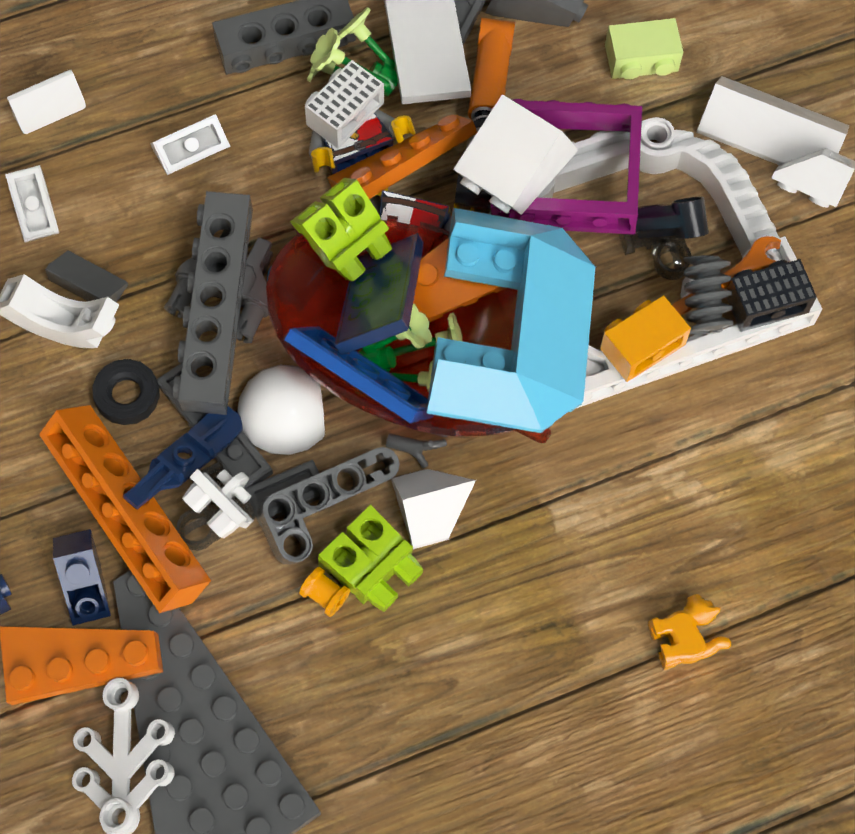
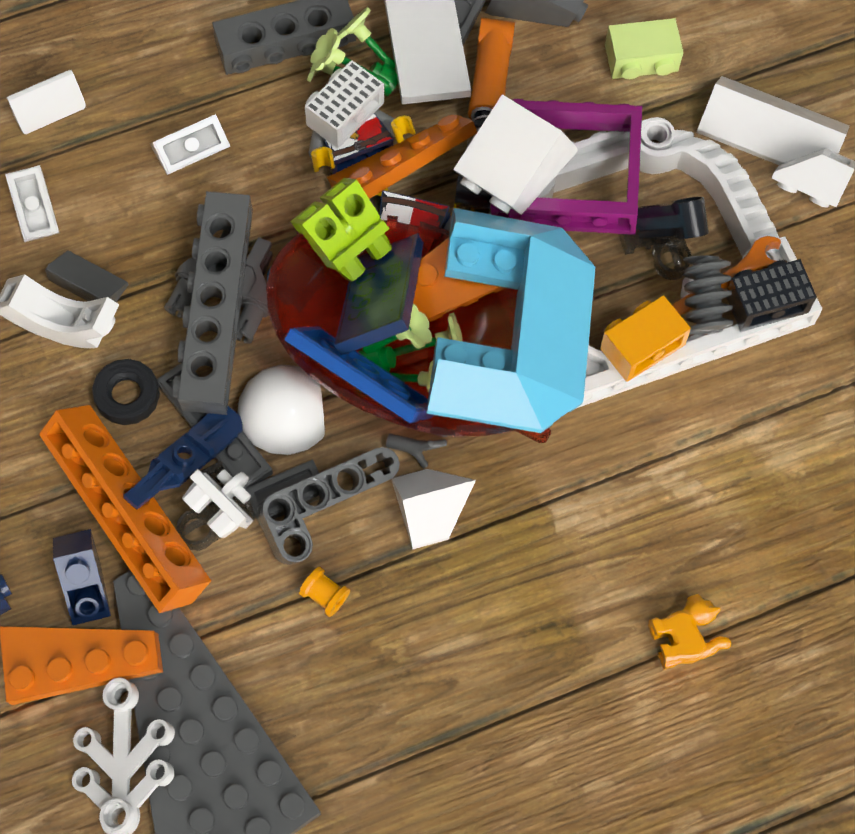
lime hips [318,505,423,612] -> none

